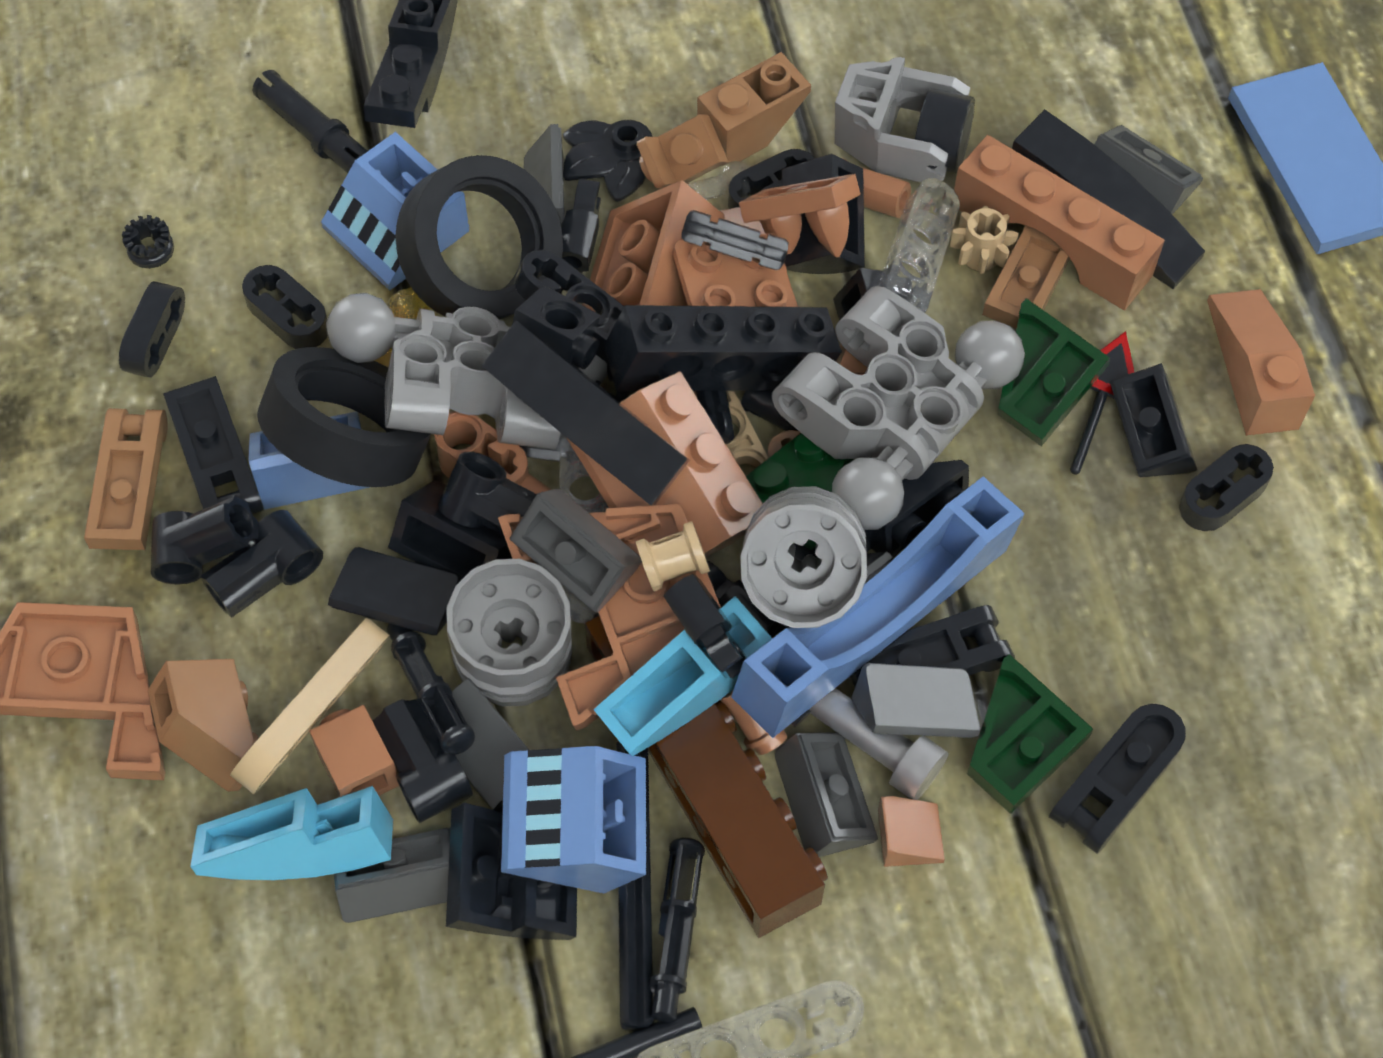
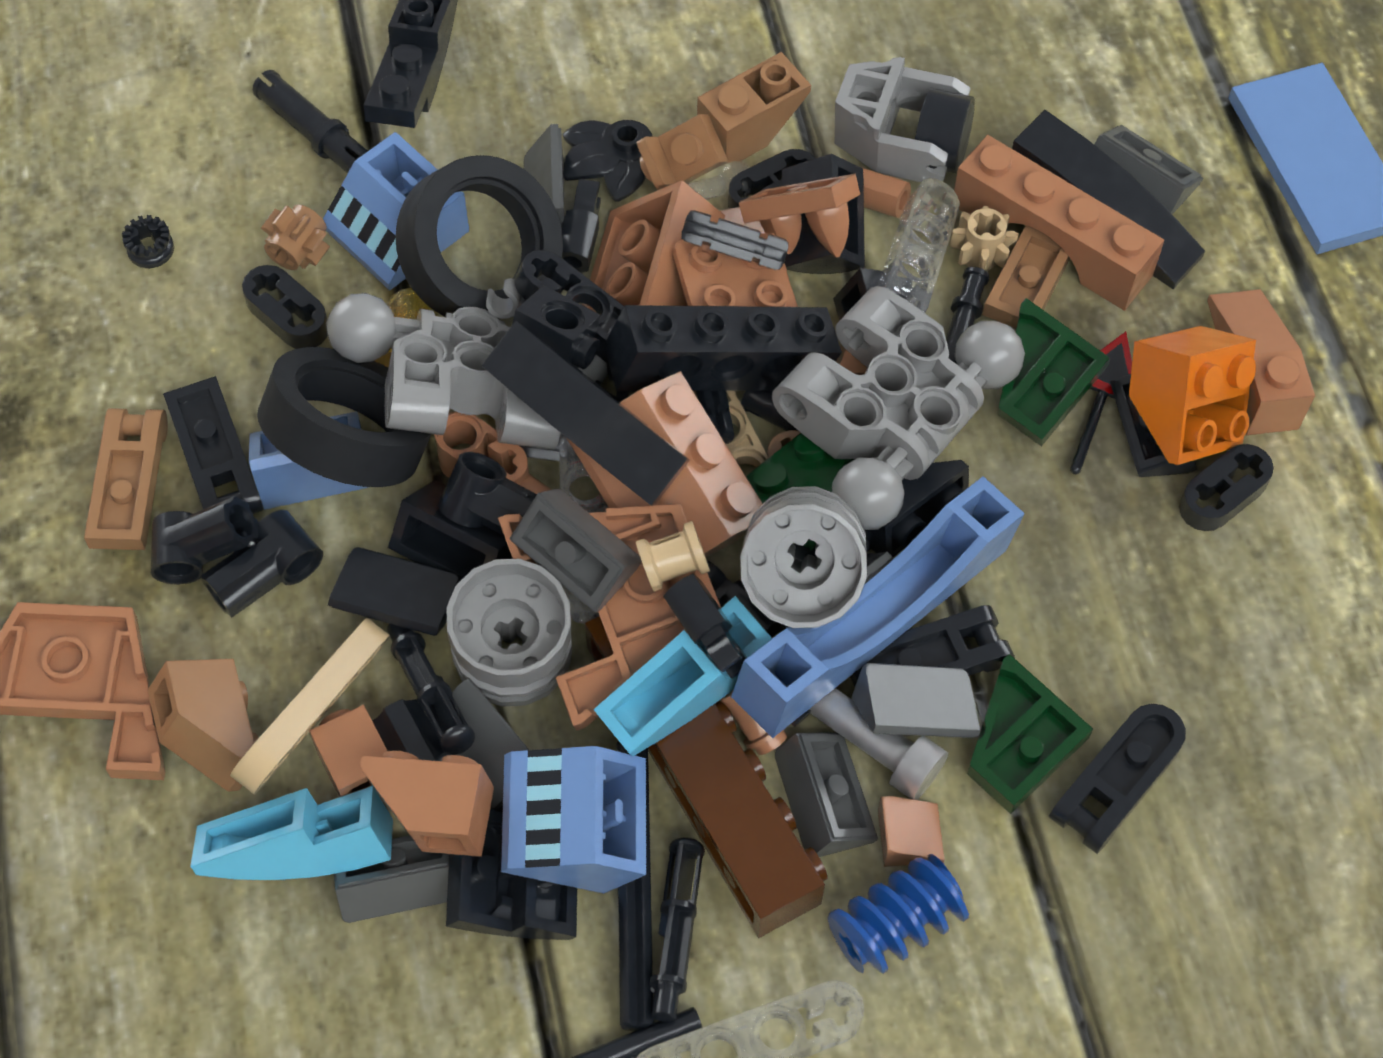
black beam [119,281,185,377] -> none
none -> medium nougat gear [261,205,330,270]
none -> nougat slope [359,751,494,857]
none -> light grey hand [486,278,522,319]
none -> blue piece [827,854,969,974]
none -> black piece [946,267,990,363]
none -> orange slope [1129,326,1256,465]

